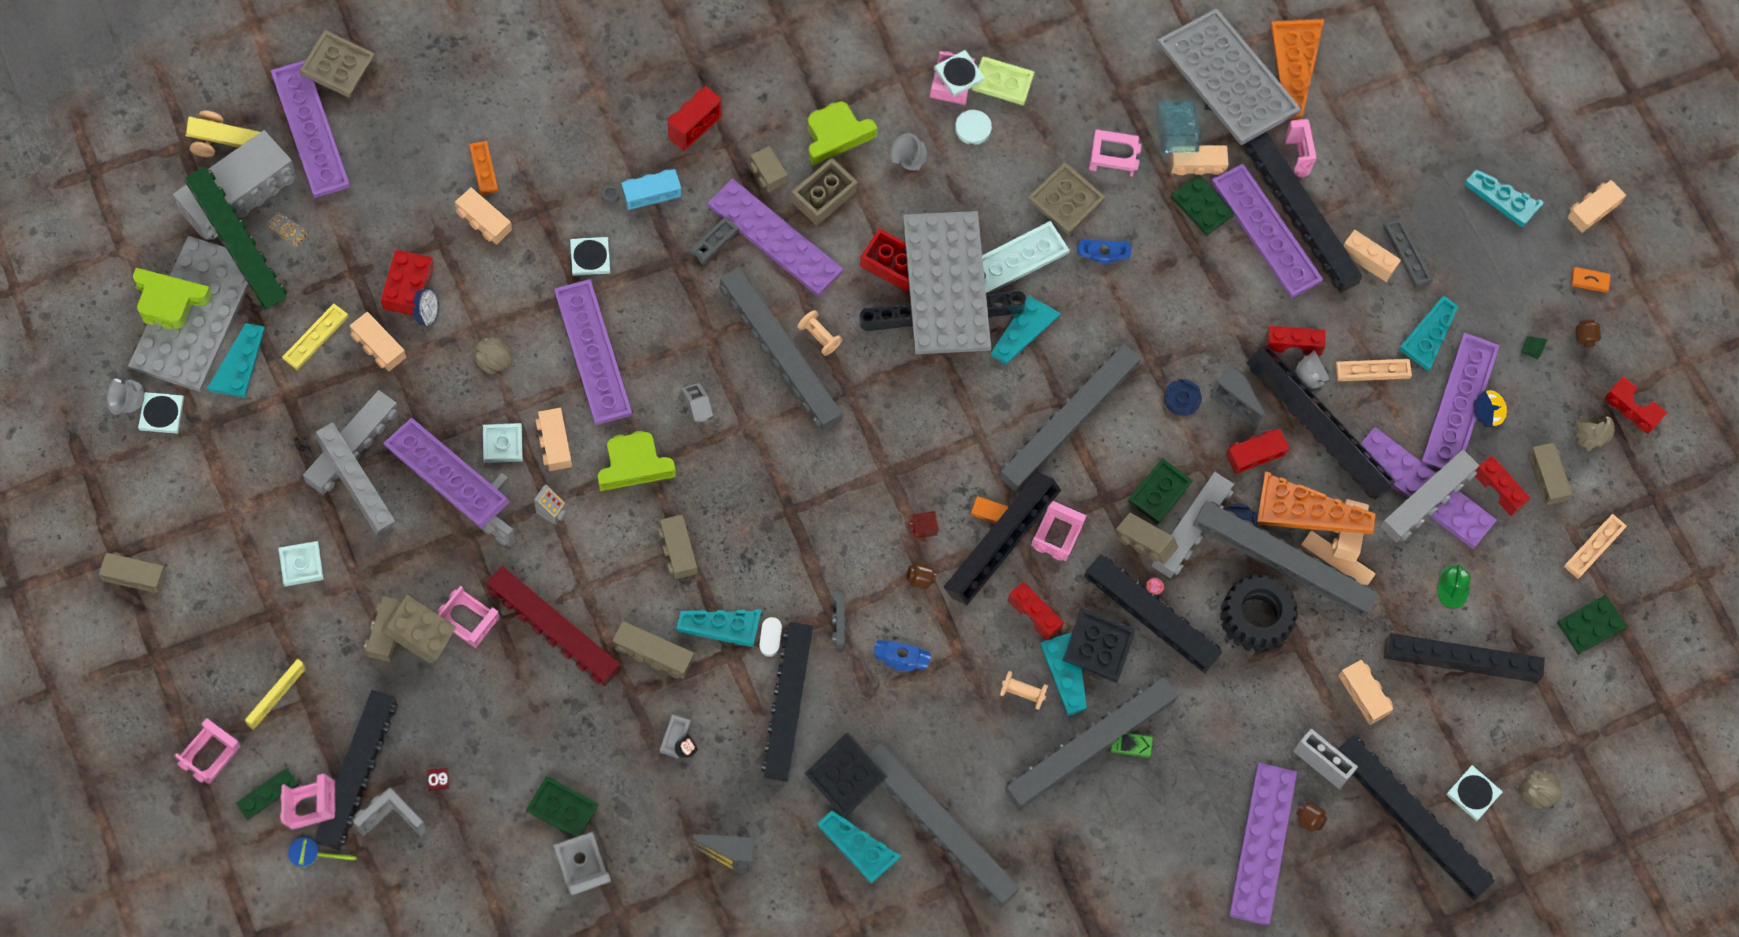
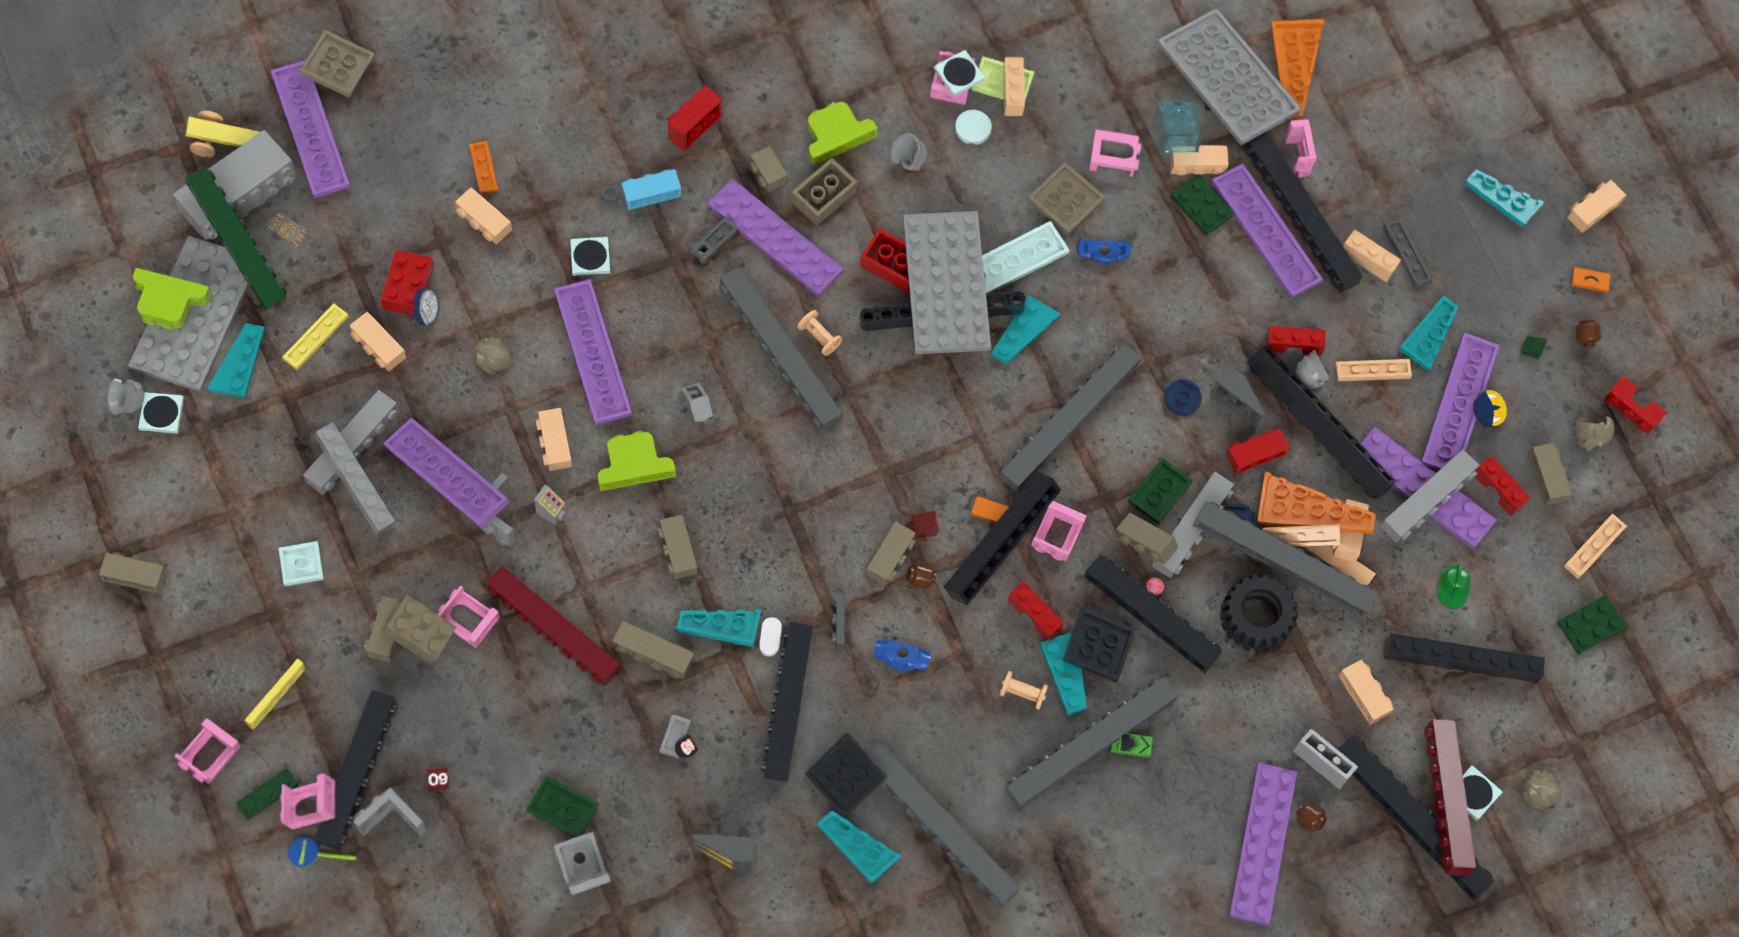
light aqua tile [483,423,523,463] -> none
none -> dark tan brick [866,521,917,586]
none -> light nougat brick [1003,57,1025,116]
none -> light nougat tile [1263,524,1342,547]
none -> brick [1424,719,1476,876]

